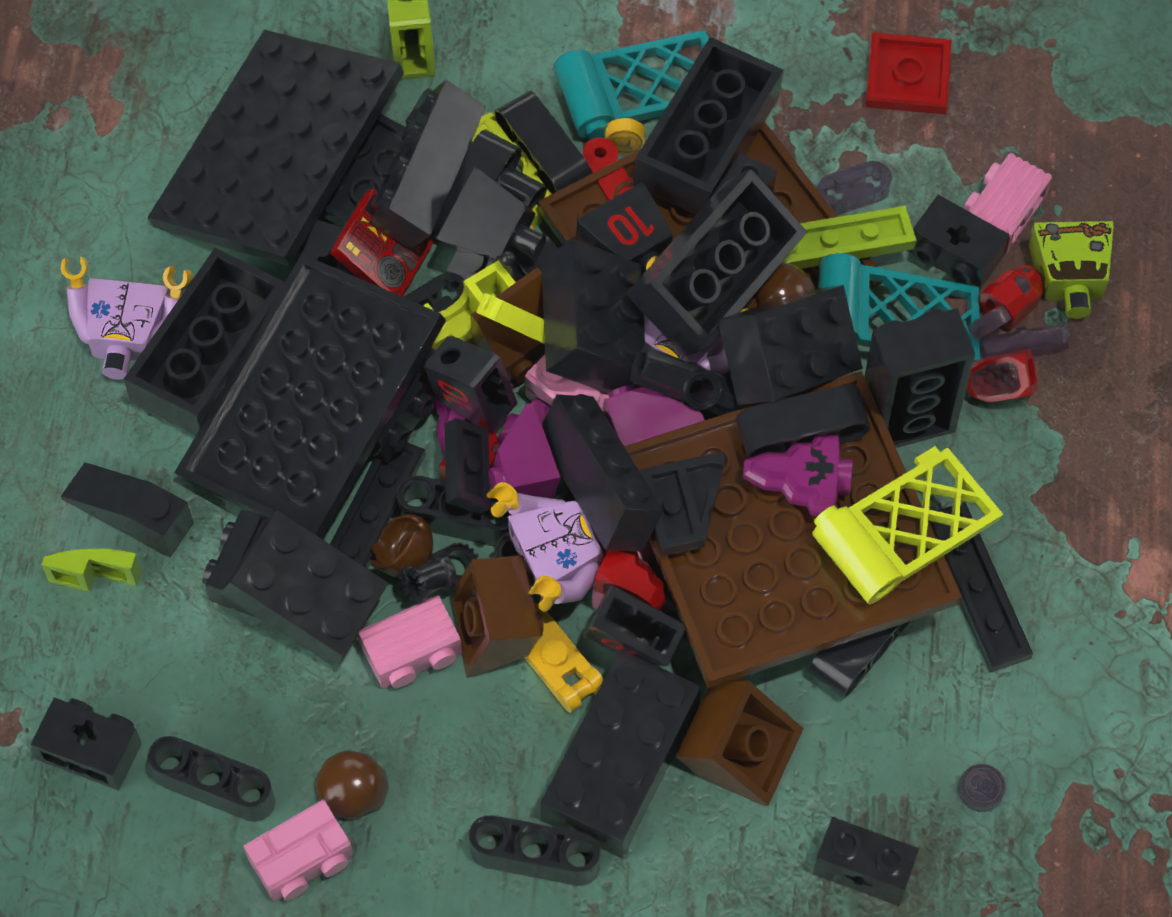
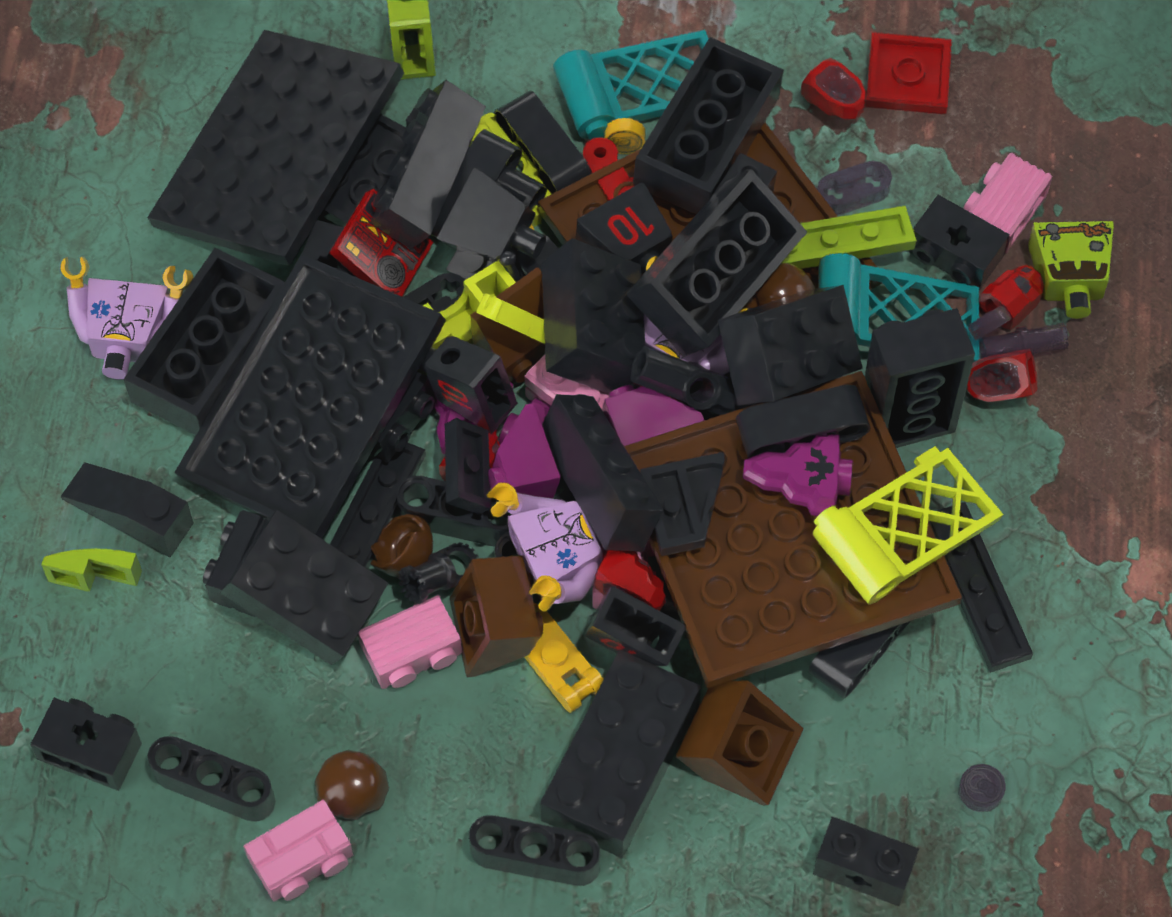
none -> rock [801,58,866,120]

